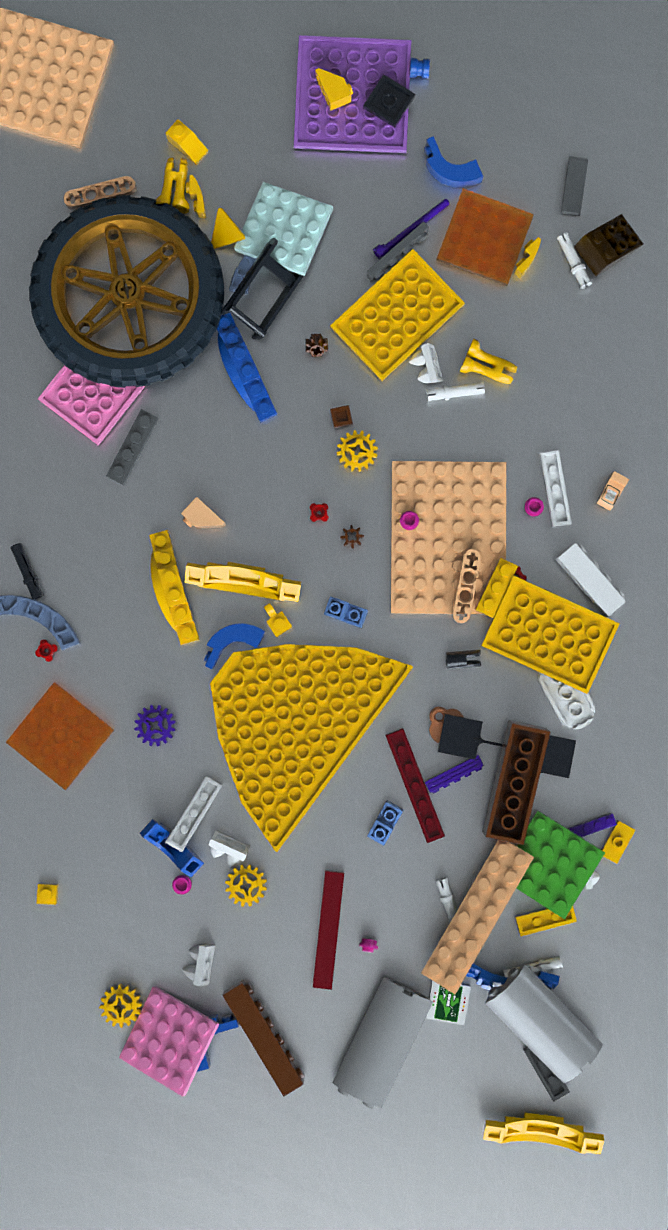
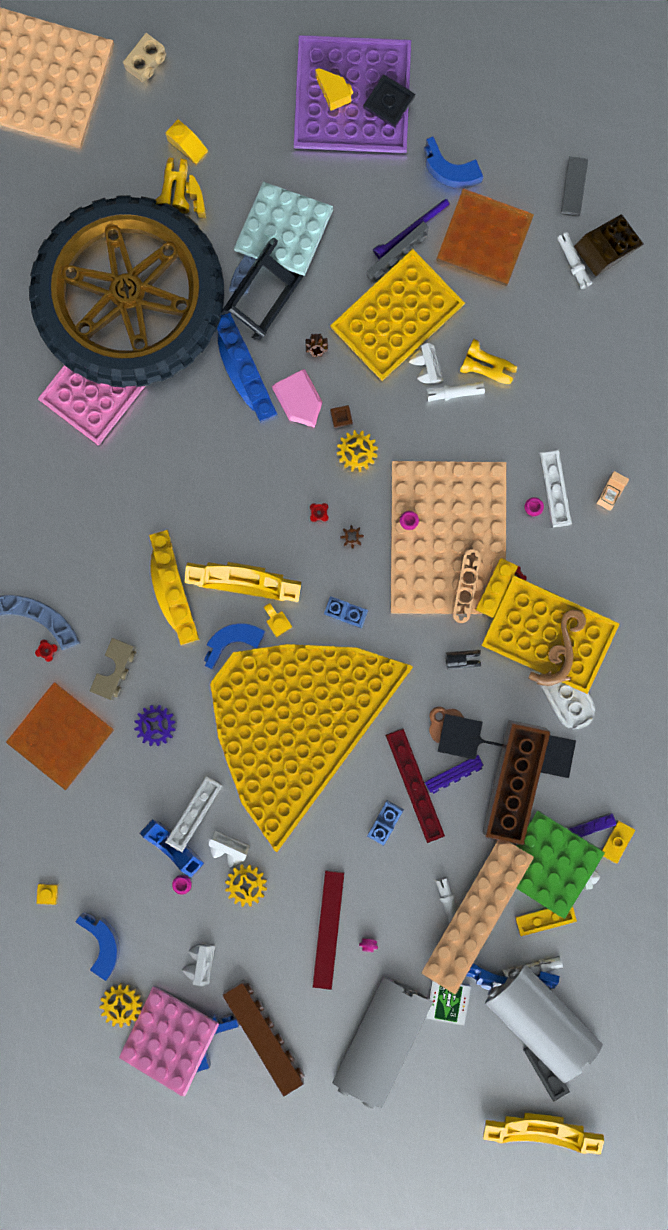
black pin [10,543,44,600] -> none
light nougat beam [63,176,136,210] -> none
dark grey plate [106,409,159,486] -> none
light nougat slope [181,497,226,529] -> none
yellow piece [211,208,245,249] -> none
blue wheel [410,58,430,79] -> none
yellow slope [515,237,541,278] -> none
white brick [555,543,626,617] -> none
none -> blue arch [75,913,120,981]
none -> dark tan arch [90,638,137,700]
none -> tan brick [123,33,166,83]
none -> bright pink tile [272,369,323,428]
none -> medium nougat plant [528,609,586,686]

